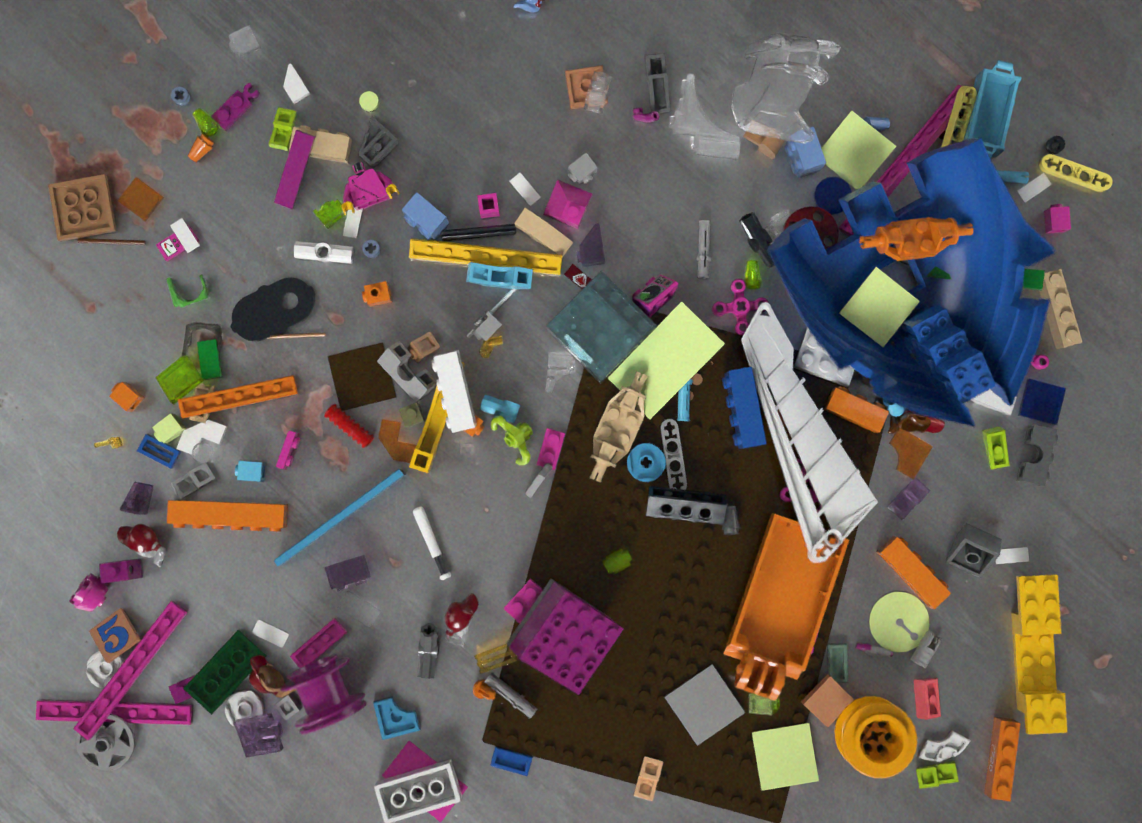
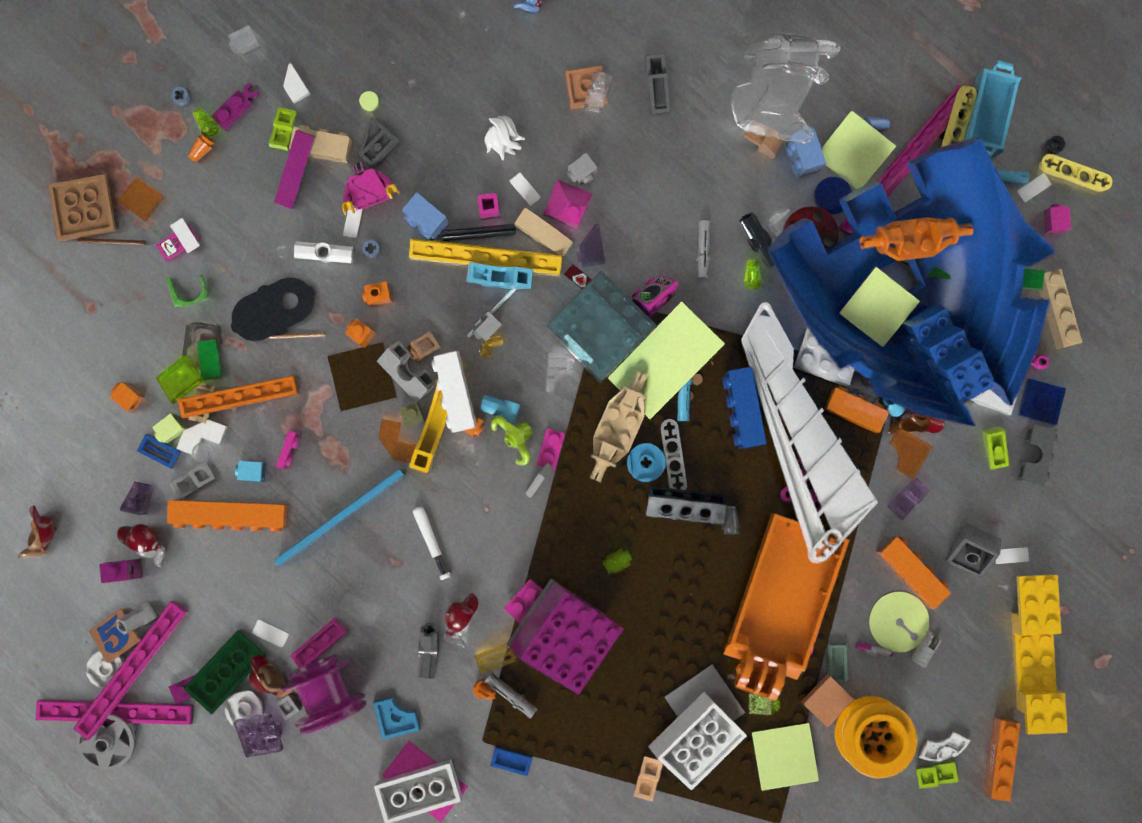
dark pink cone [69,573,108,612] -> none
clear yellow hand [94,437,123,449] -> none
clear neon green brick [313,199,345,229] -> none
red piece [324,404,374,448] -> none
clear purple brick [324,555,371,592] -> none
magenta arm [633,108,659,123] -> none
clear arch [669,74,741,160] -> none
dark pink gear [712,278,769,336] -> none
coral slope [914,678,941,720] -> none
none -> hair [18,505,57,559]
none -> light grey piece [116,601,158,635]
none -> orange brick [345,318,376,348]
none -> white hair [484,116,525,161]
none -> white slope [648,692,747,790]

